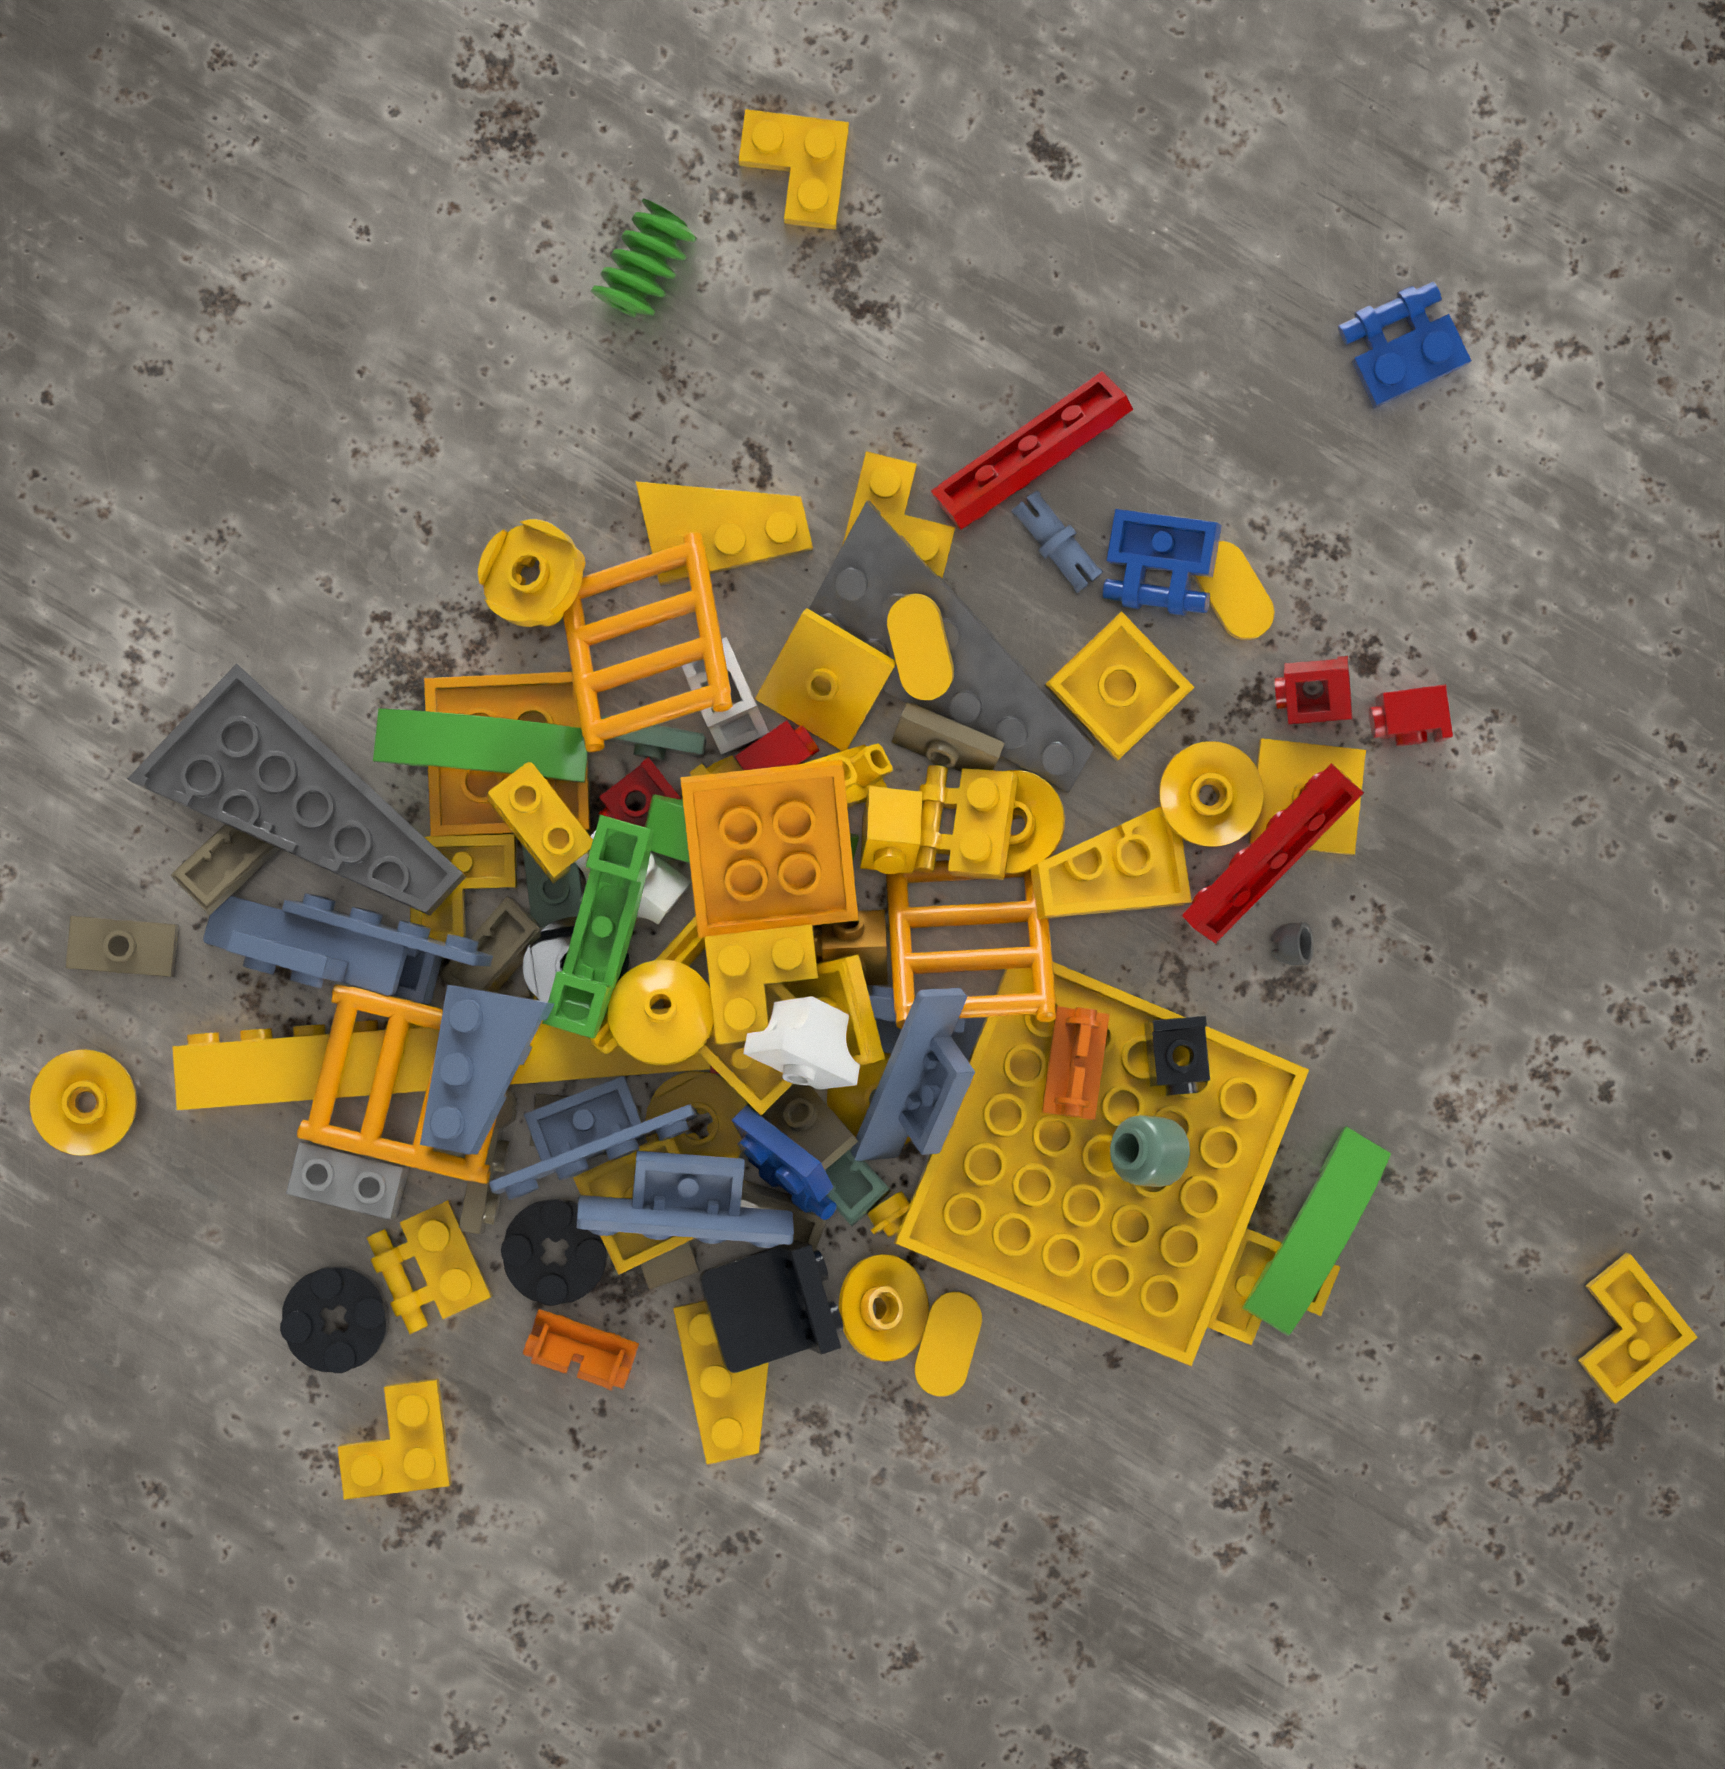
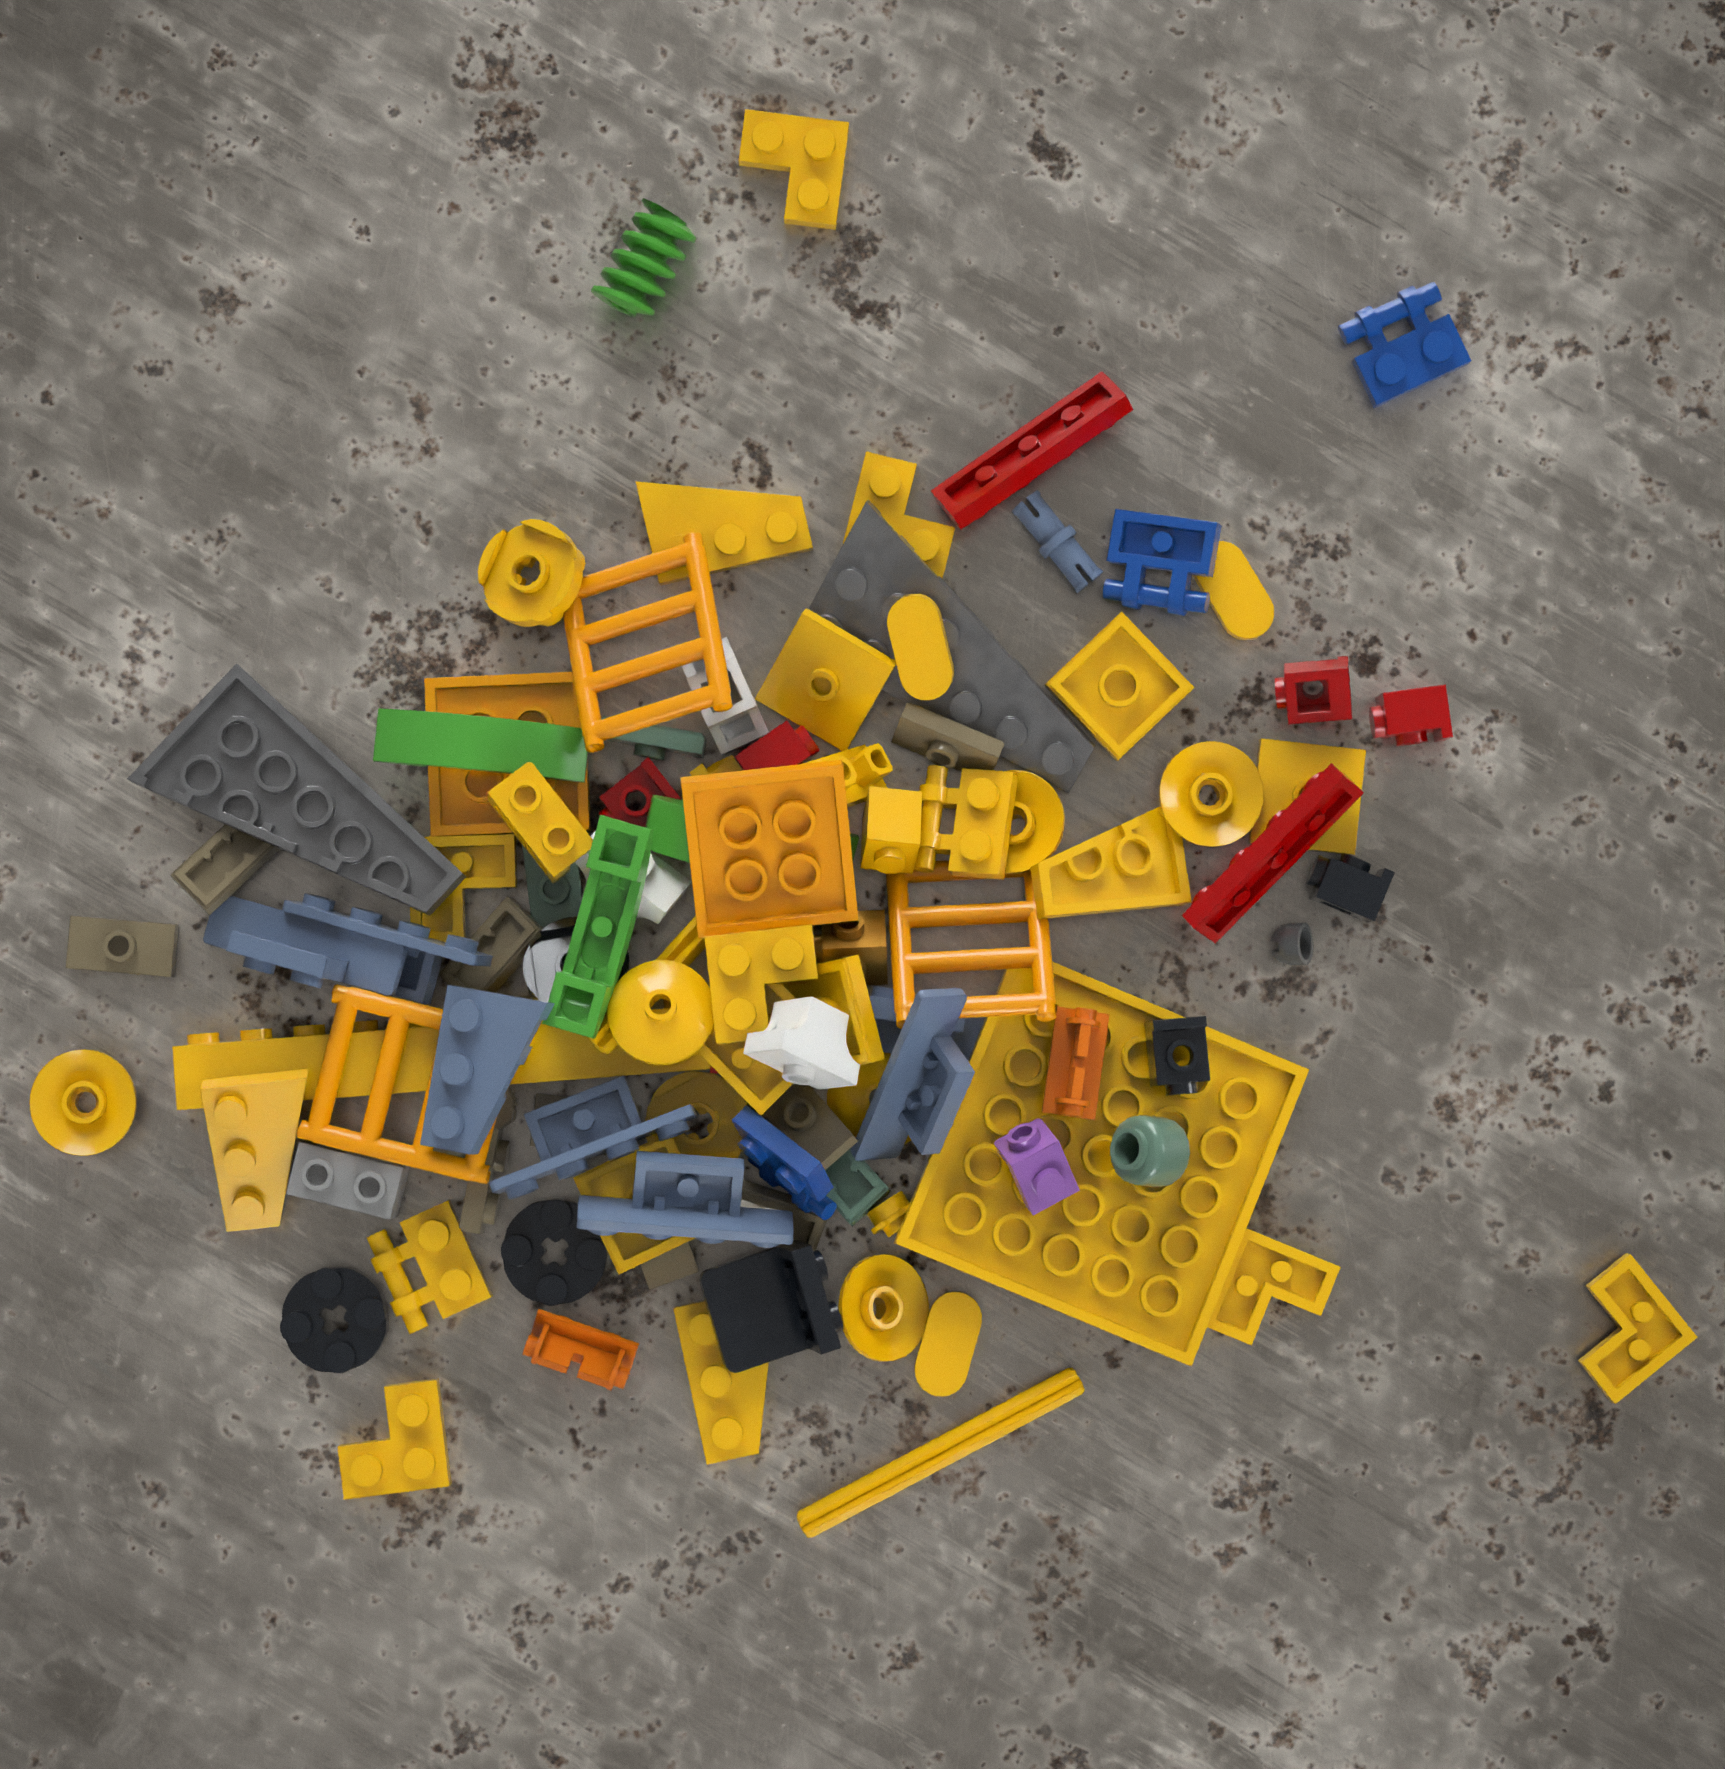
bright green slope [1242,1126,1391,1336] -> none
none -> yellow wing [200,1069,309,1232]
none -> yellow axle [796,1368,1085,1538]
none -> medium lavender bracket [994,1118,1080,1215]
none -> black brick [1306,853,1395,923]

